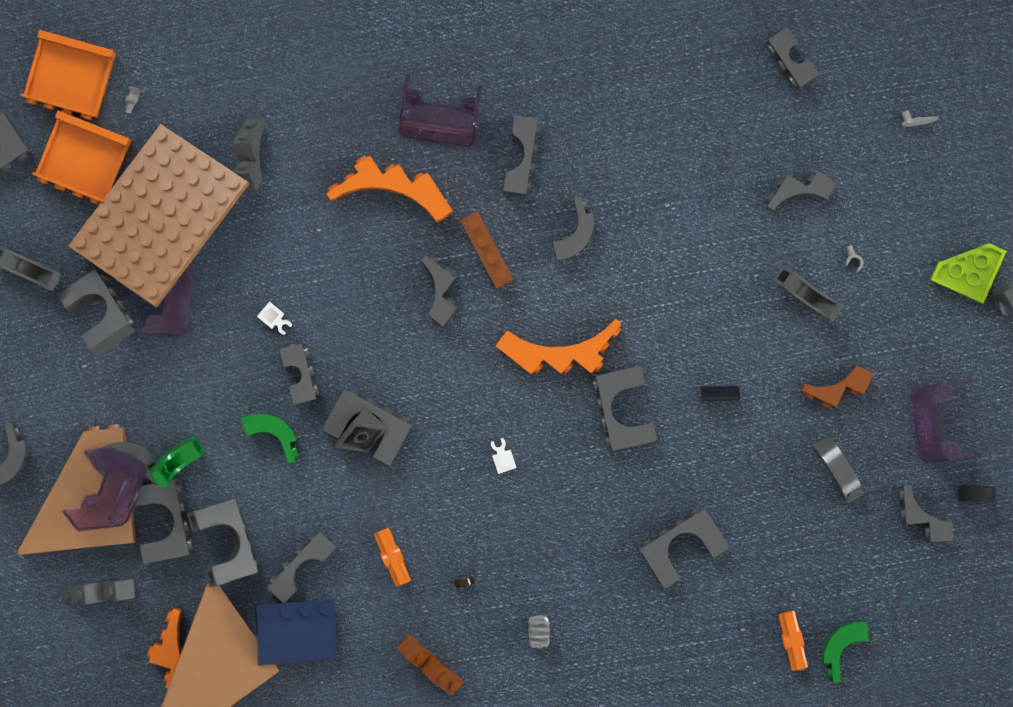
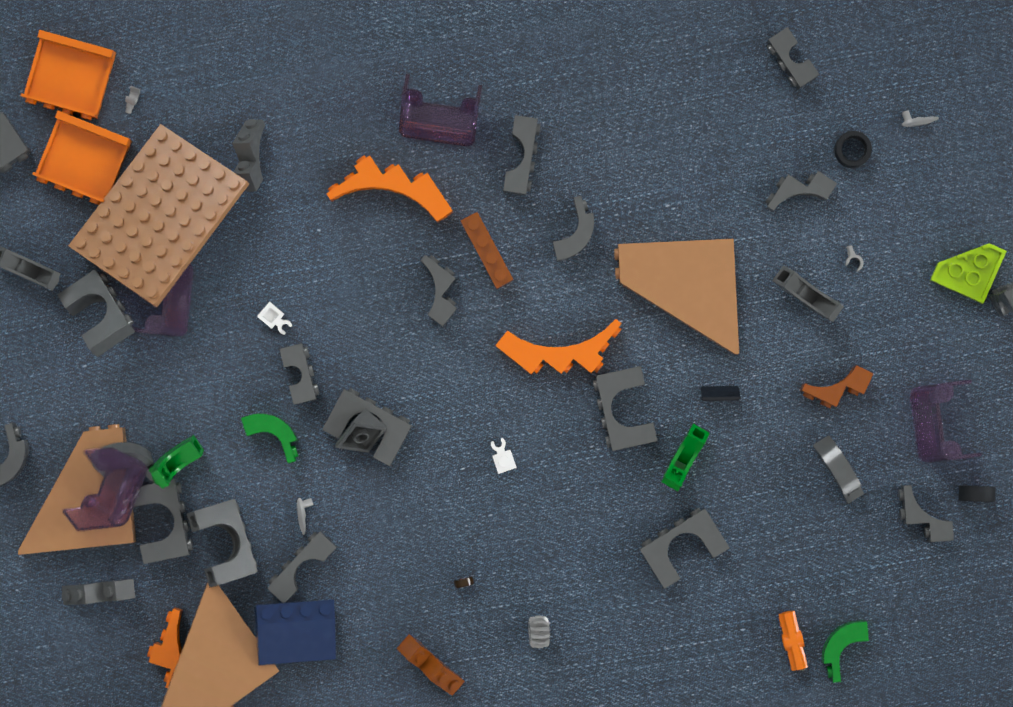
orange piece [374,527,411,587] -> none
none -> light grey bar [297,498,313,535]
none -> medium nougat slope [614,239,739,355]
none -> green arch [661,424,710,491]
none -> black tyre [834,131,872,168]

